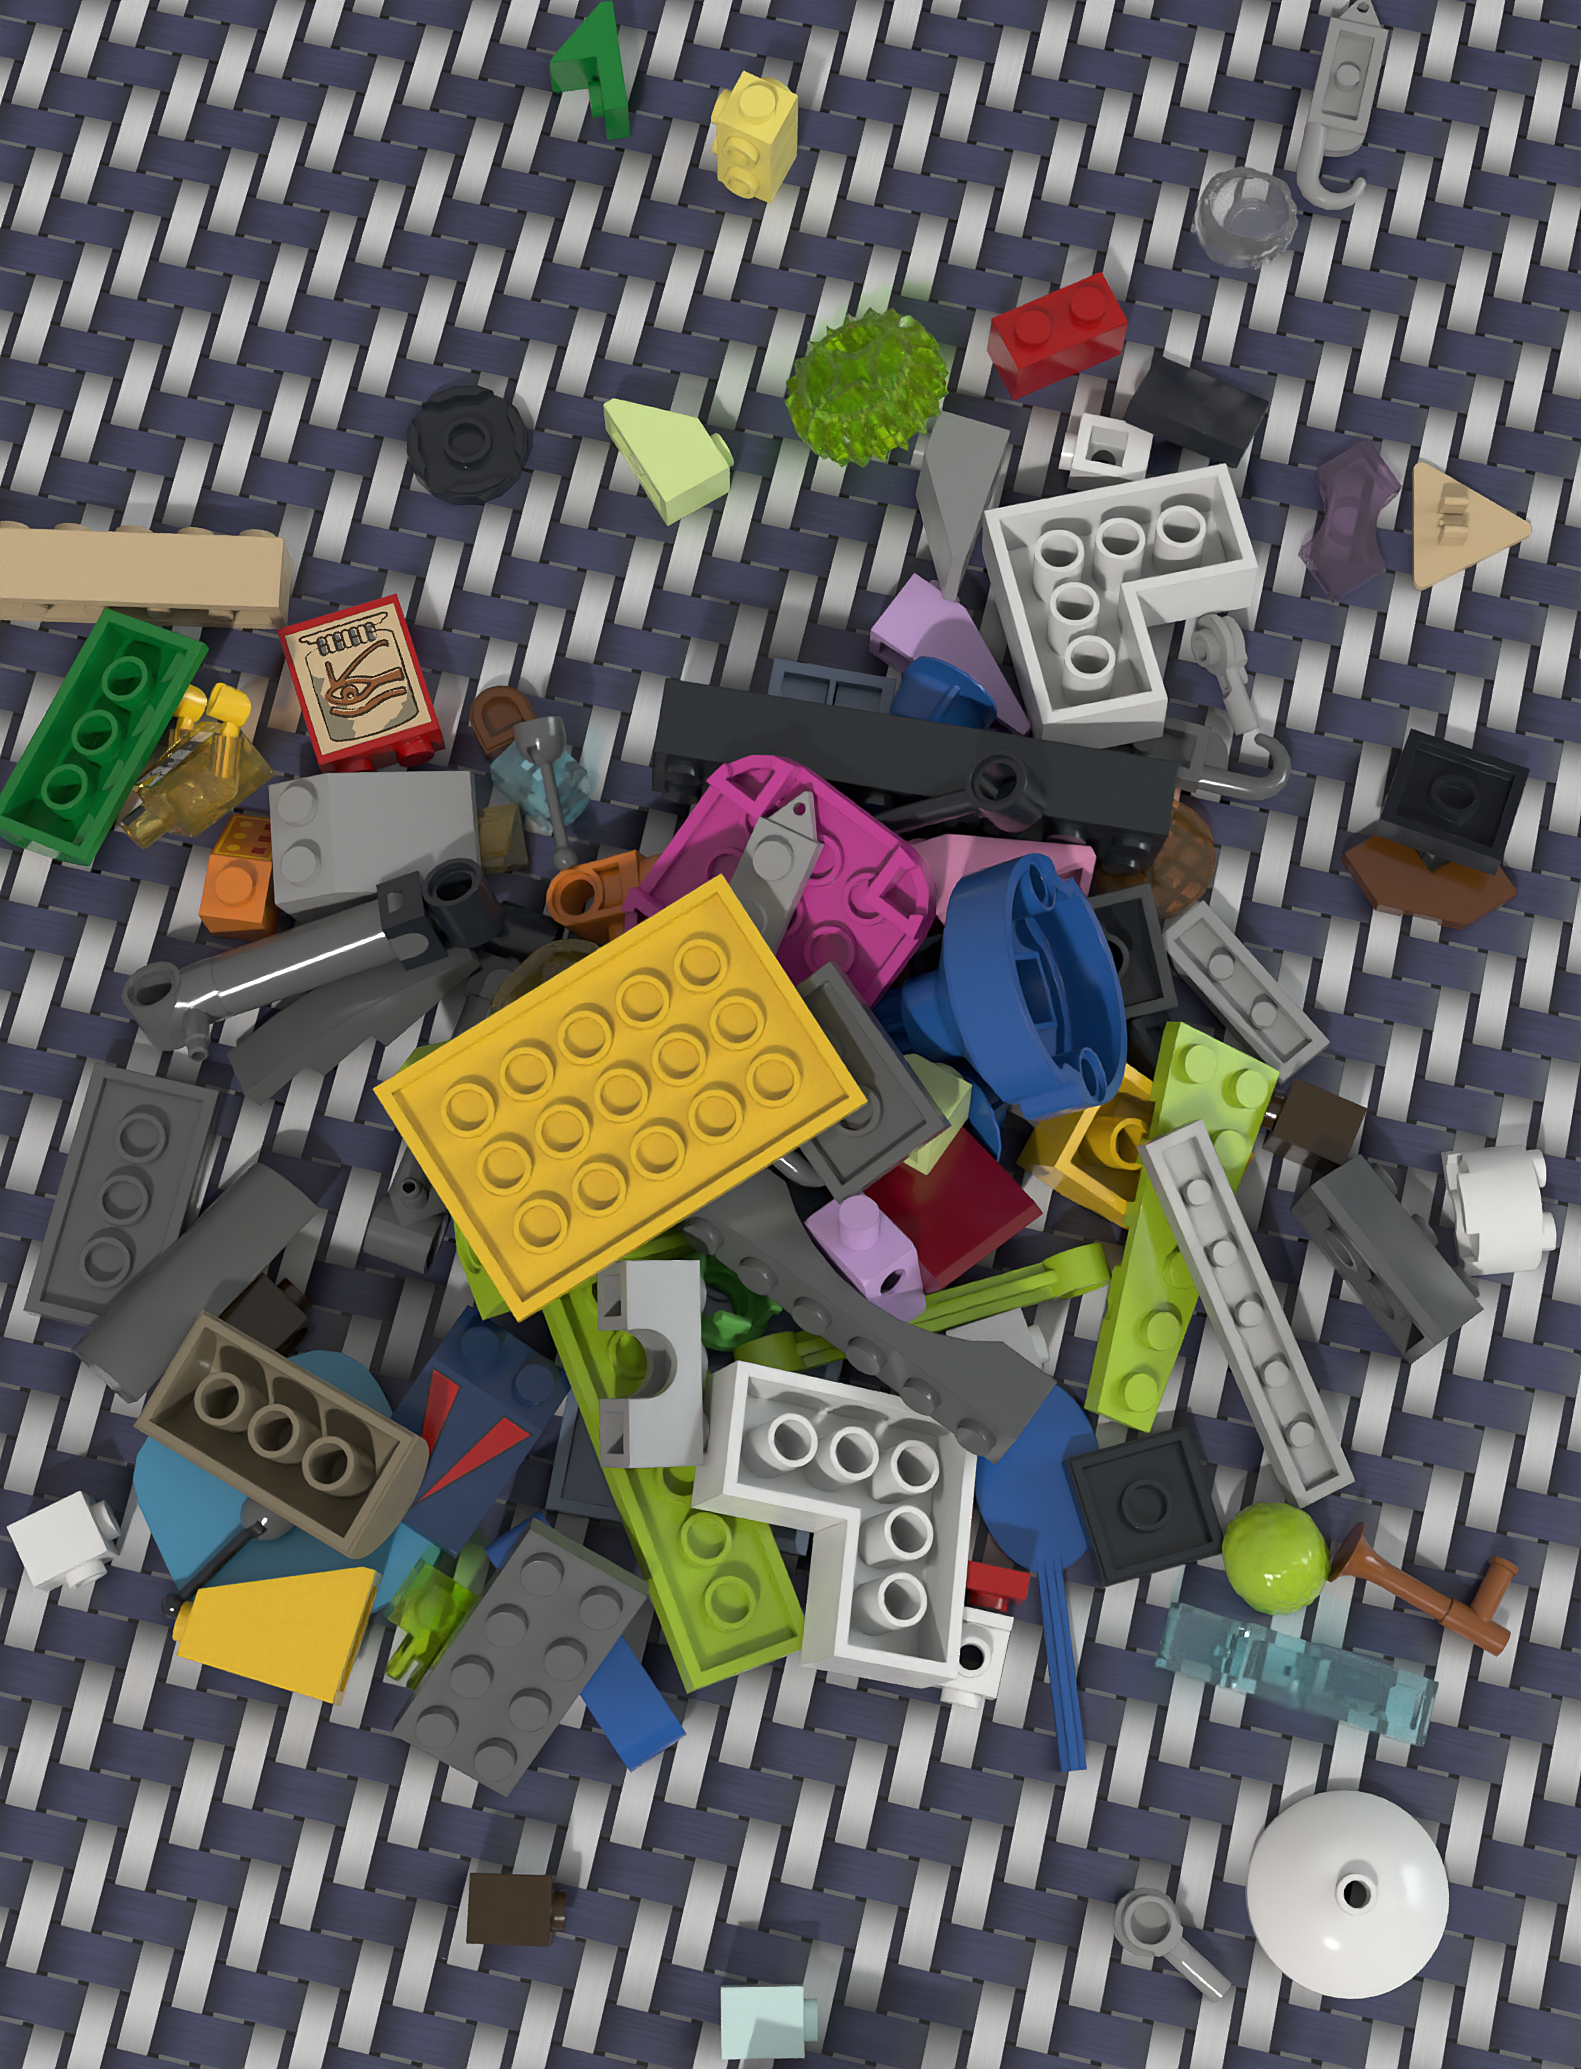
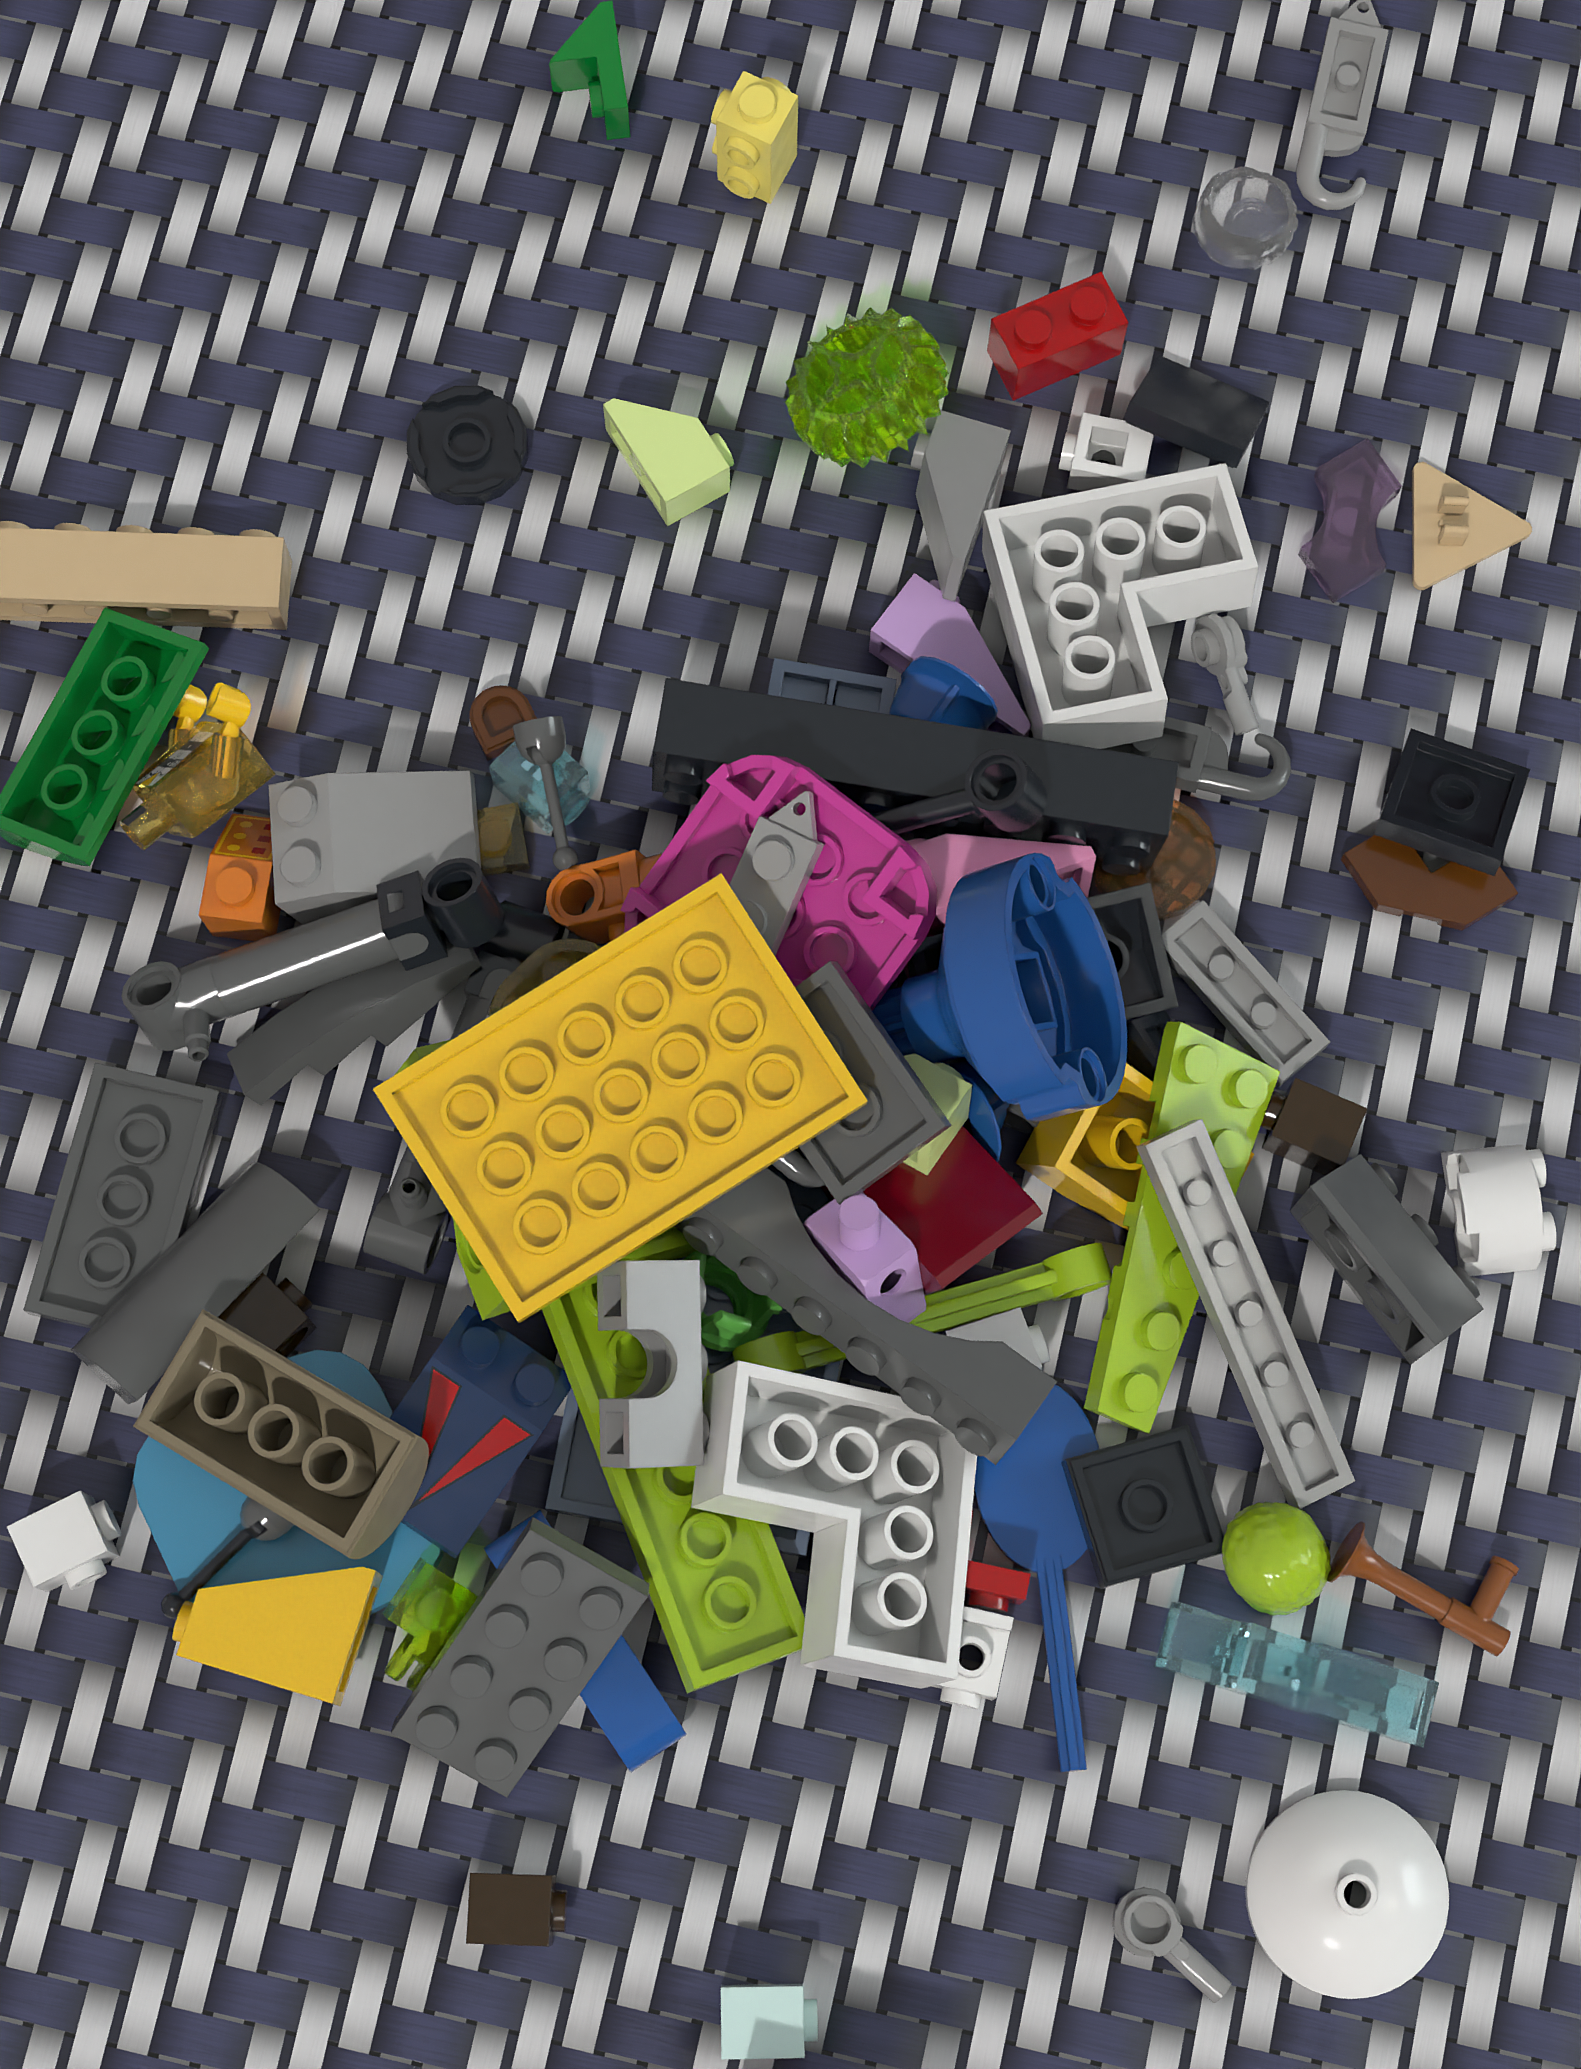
brick [277,593,446,774] -> none

